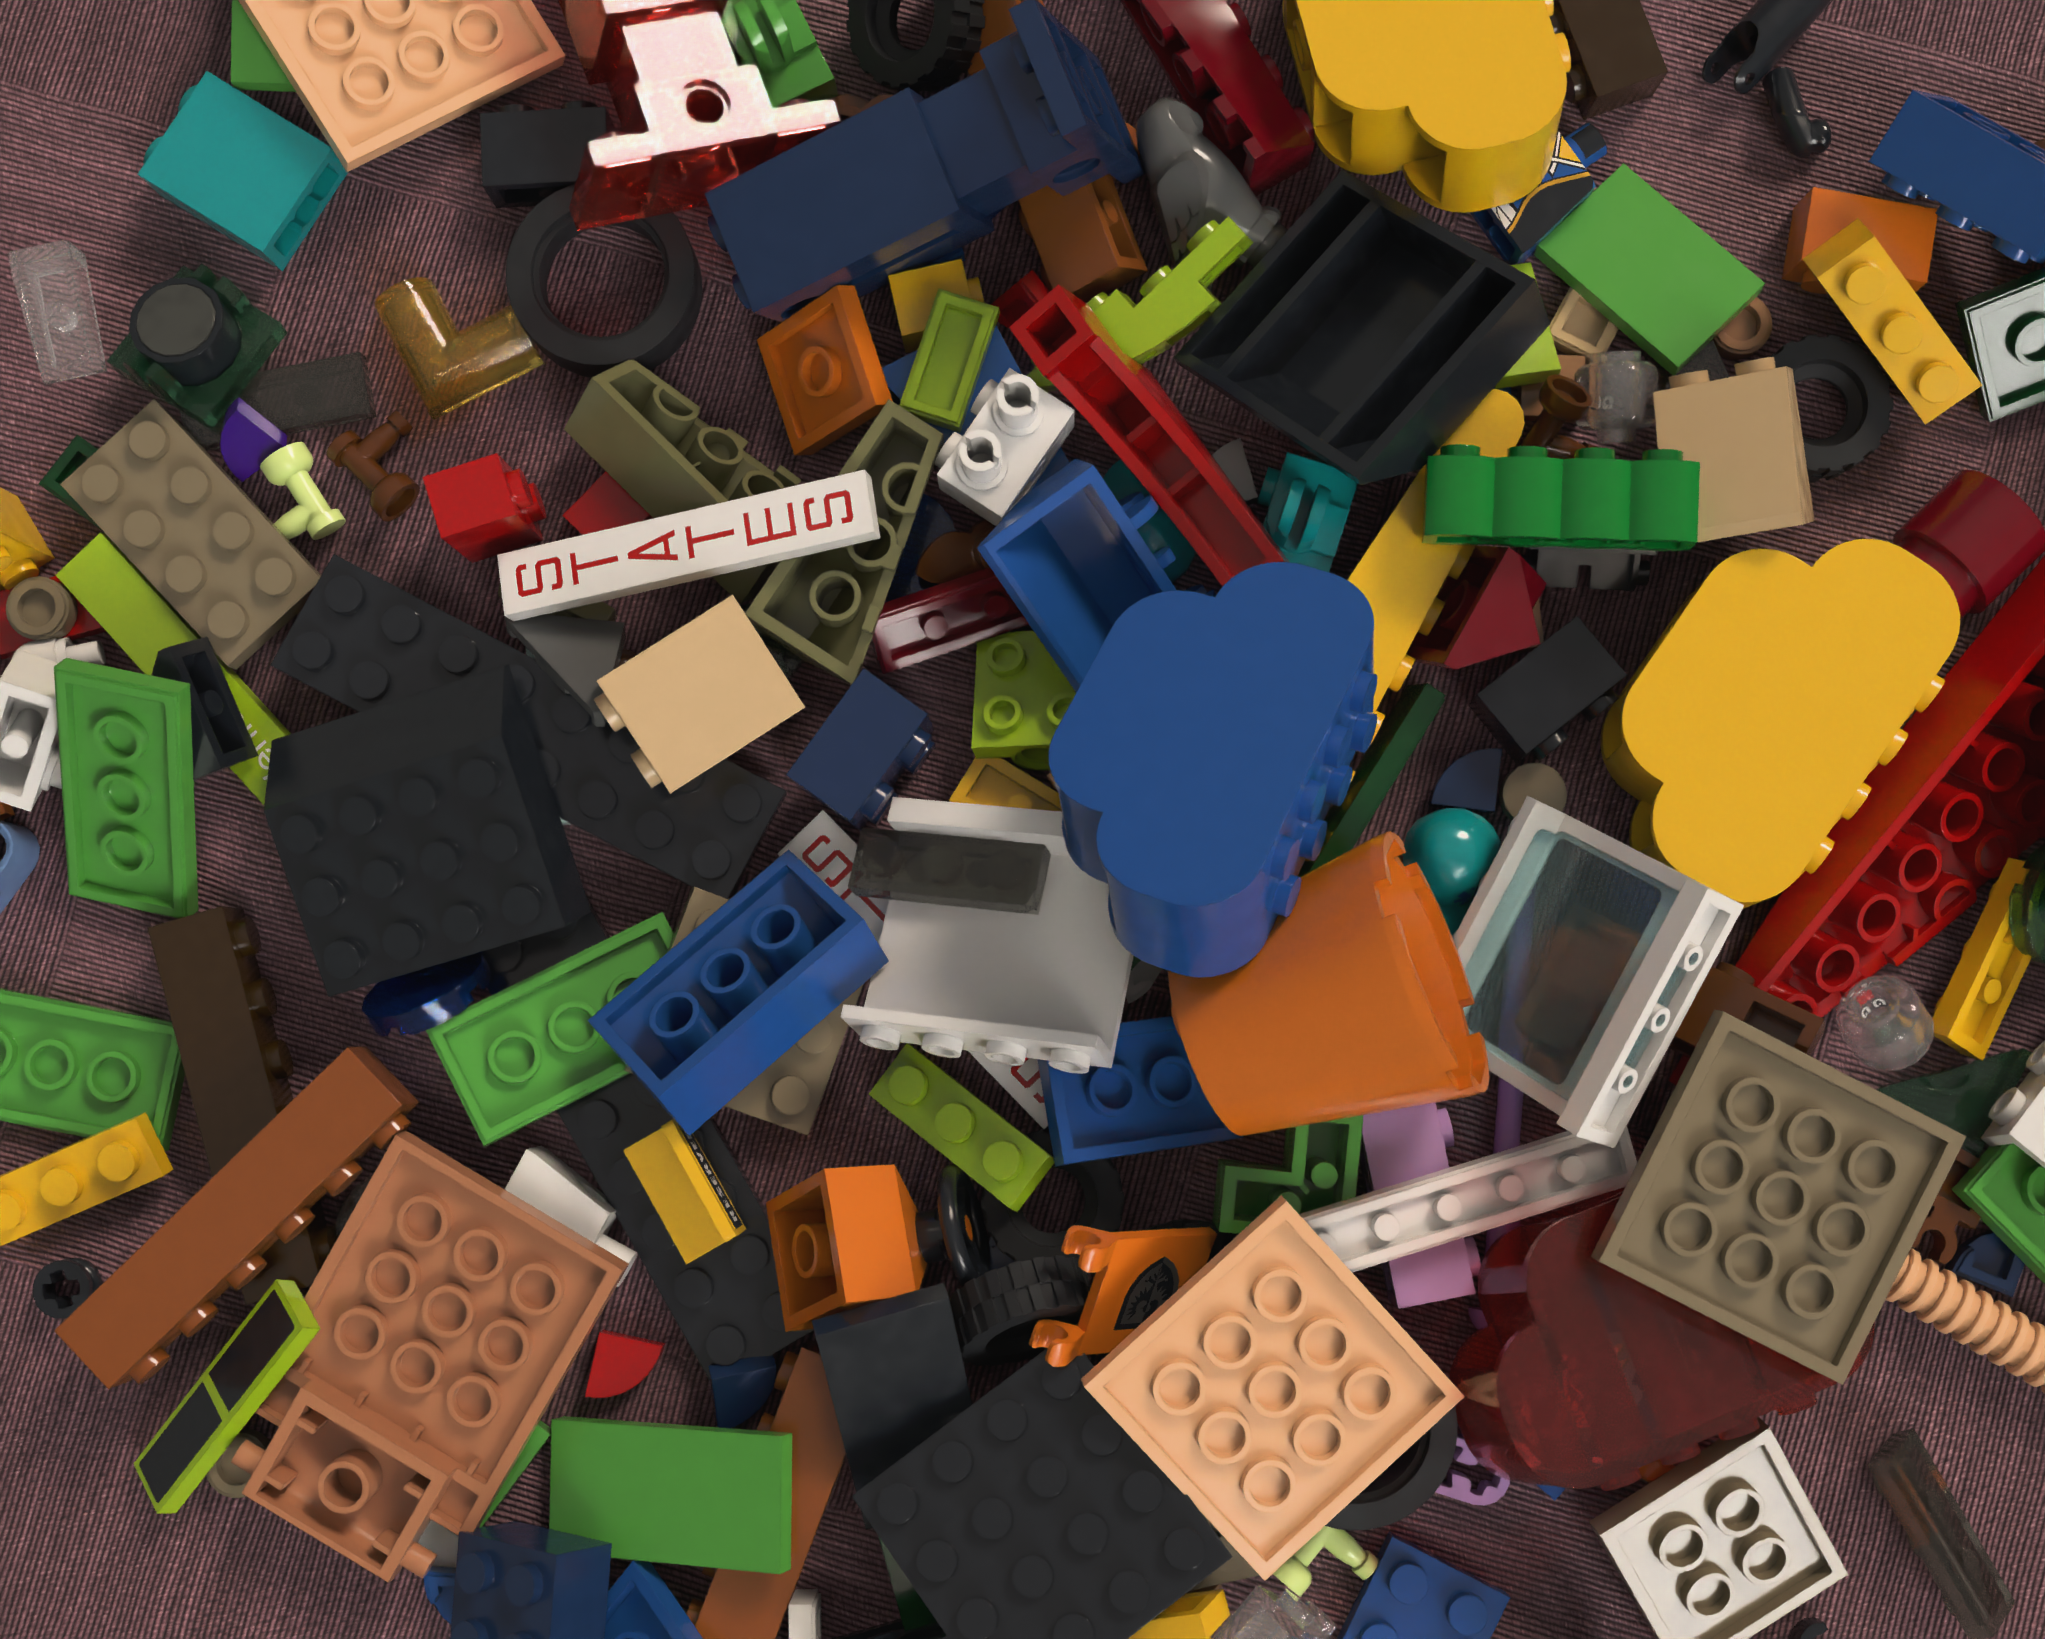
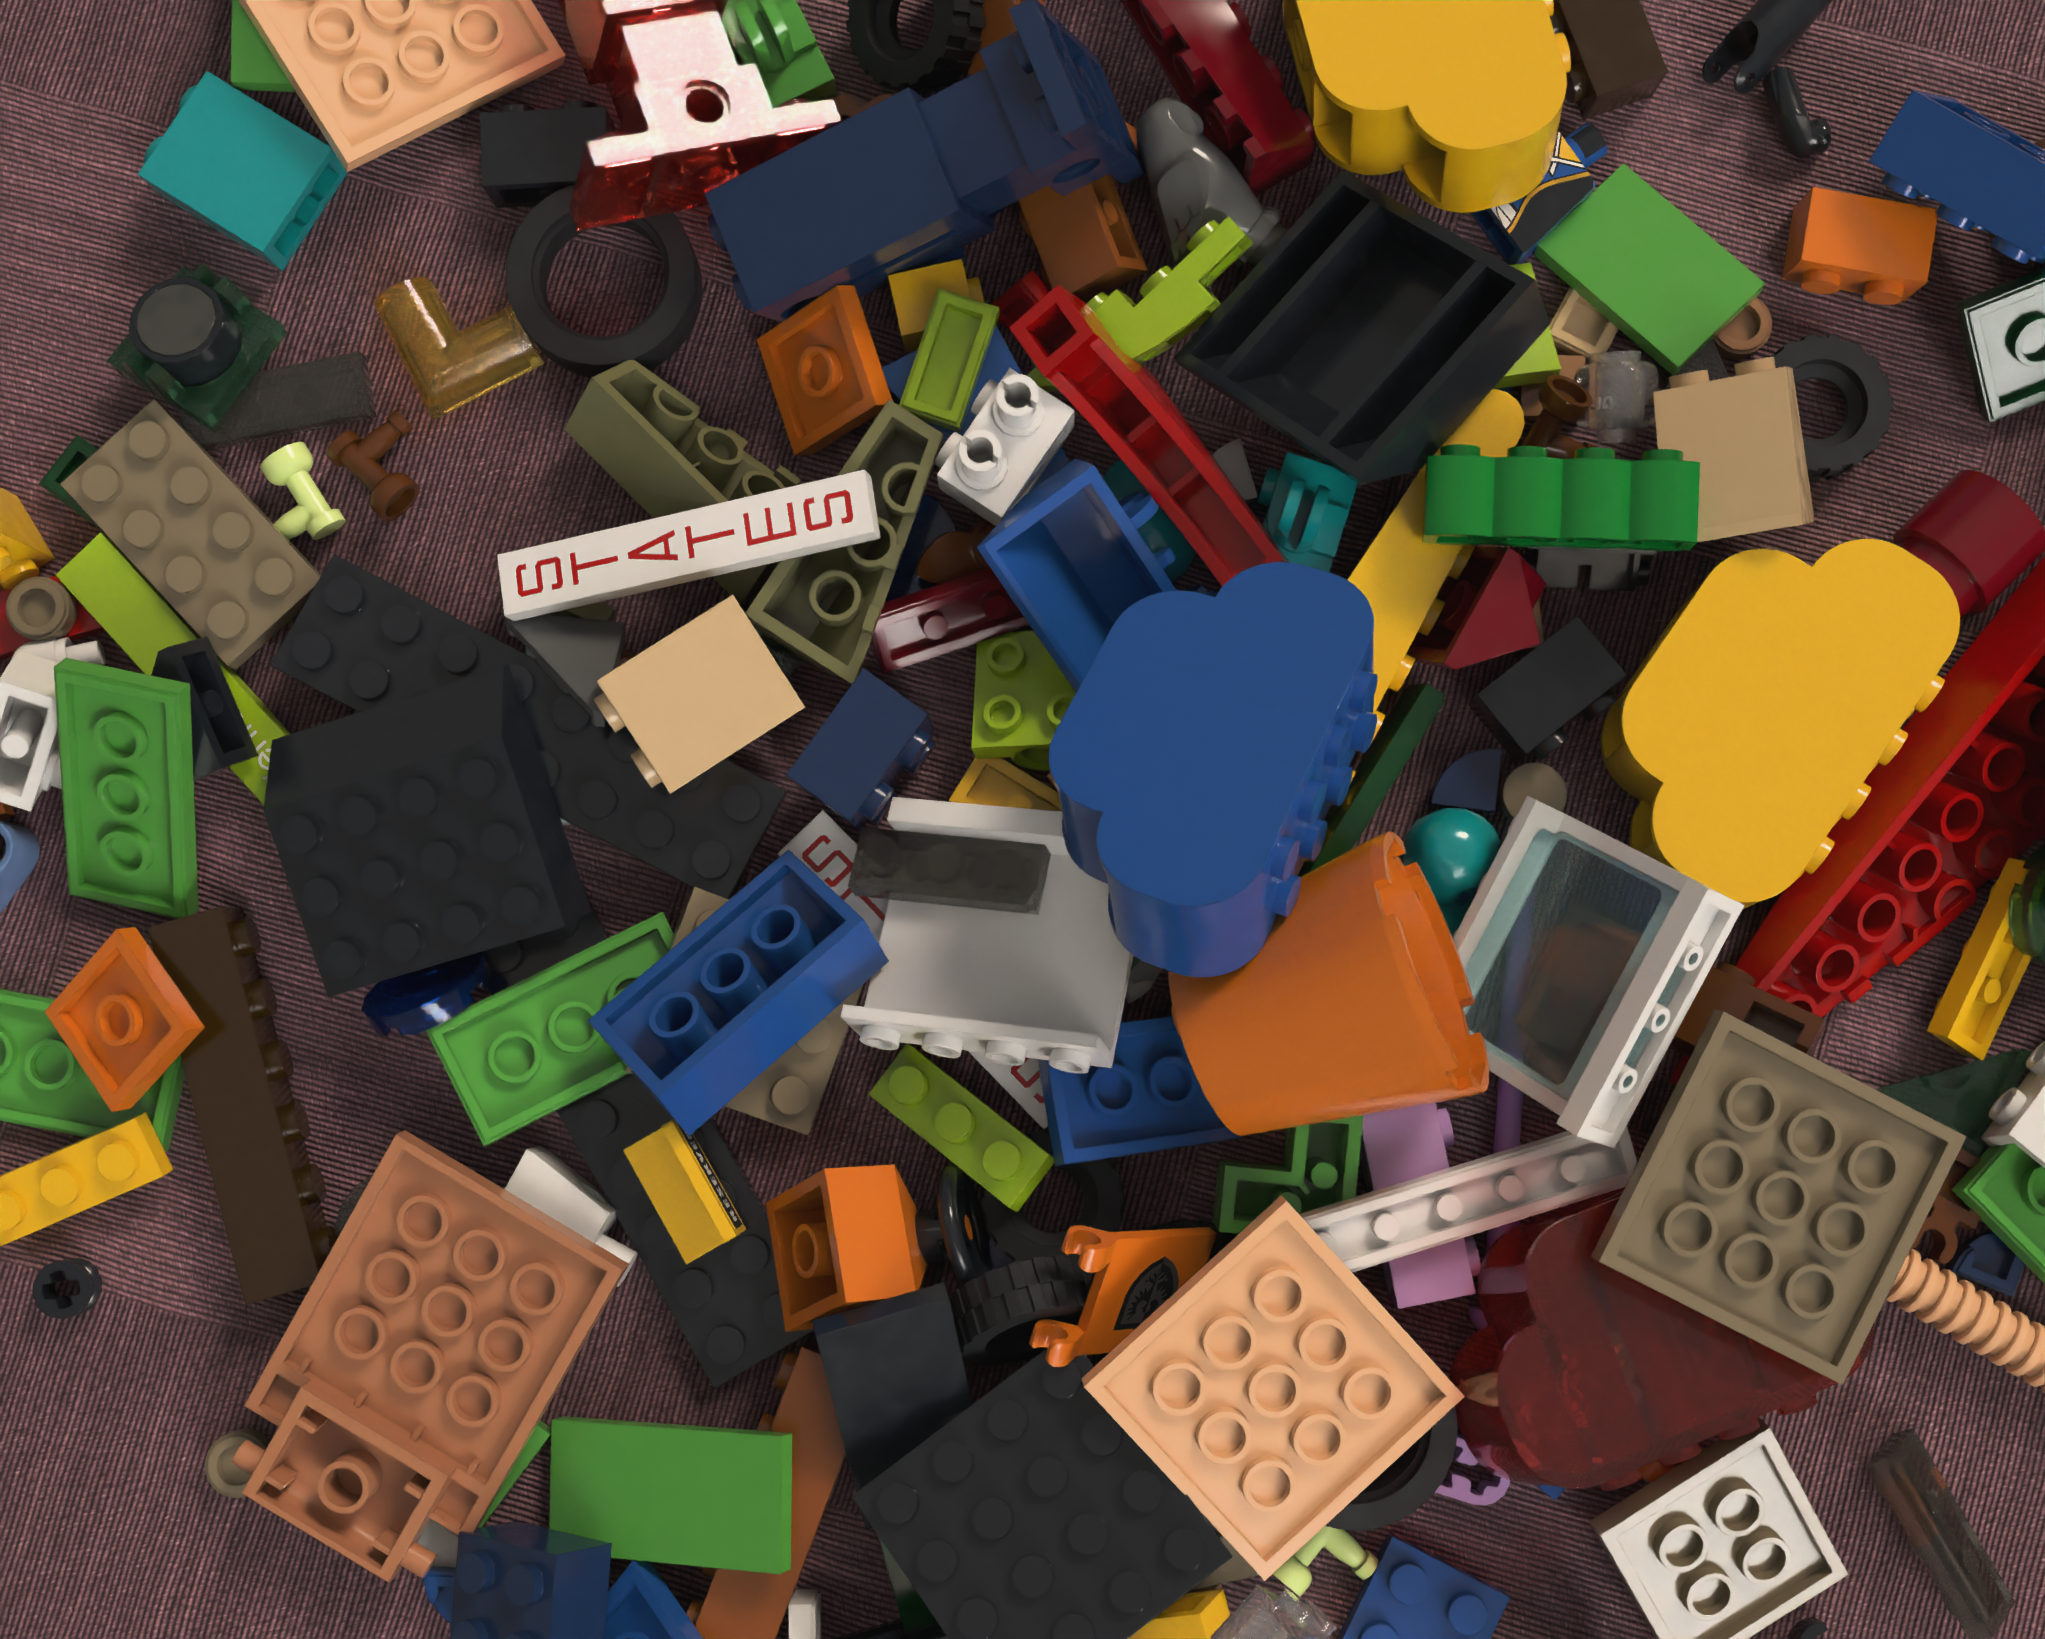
clear slope [8,240,107,385] -> none
dark orange brick [54,1046,419,1389] -> none
tile [133,1279,321,1514] -> none
dark purple tile [220,397,287,482] -> none
red brick [422,453,546,563] -> none
red tile [562,471,653,535] -> none
red tile [585,1330,666,1398] -> none
dark blue tile [708,1355,776,1428] -> none
yellow brick [1803,218,1982,425] -> none
clear head [1836,975,1934,1072] -> none
none -> orange plate [45,927,205,1112]

